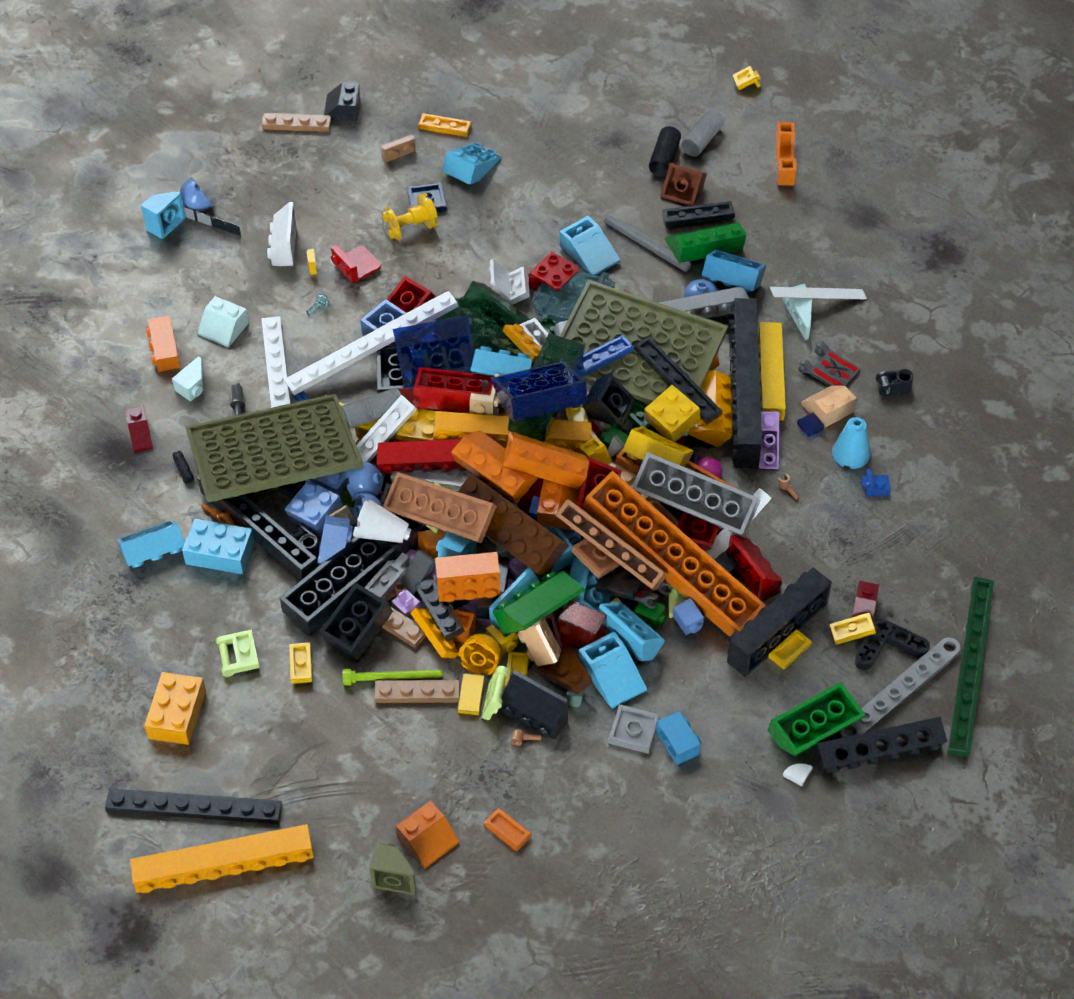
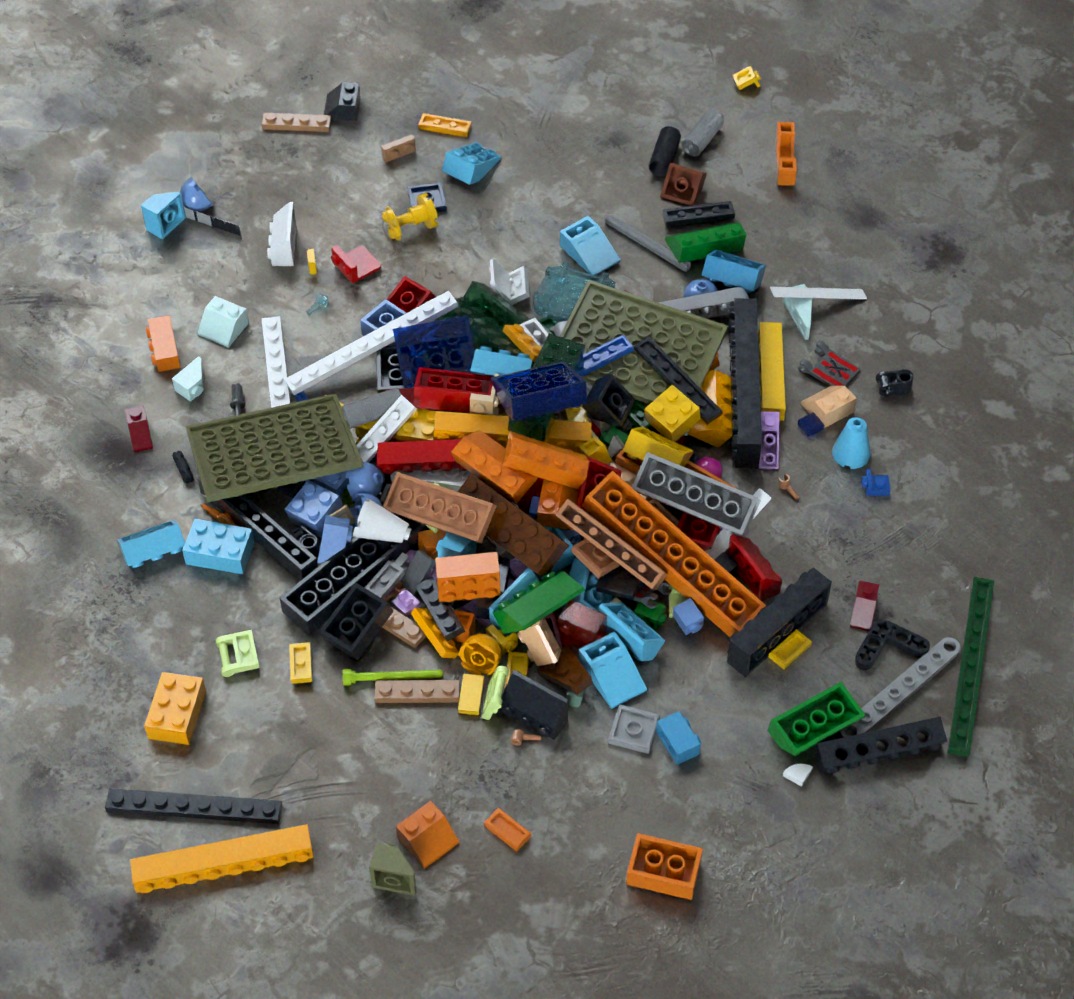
red bracket [528,251,579,291] -> none
yellow plate [830,613,876,645] -> none
none -> orange brick [626,833,703,900]

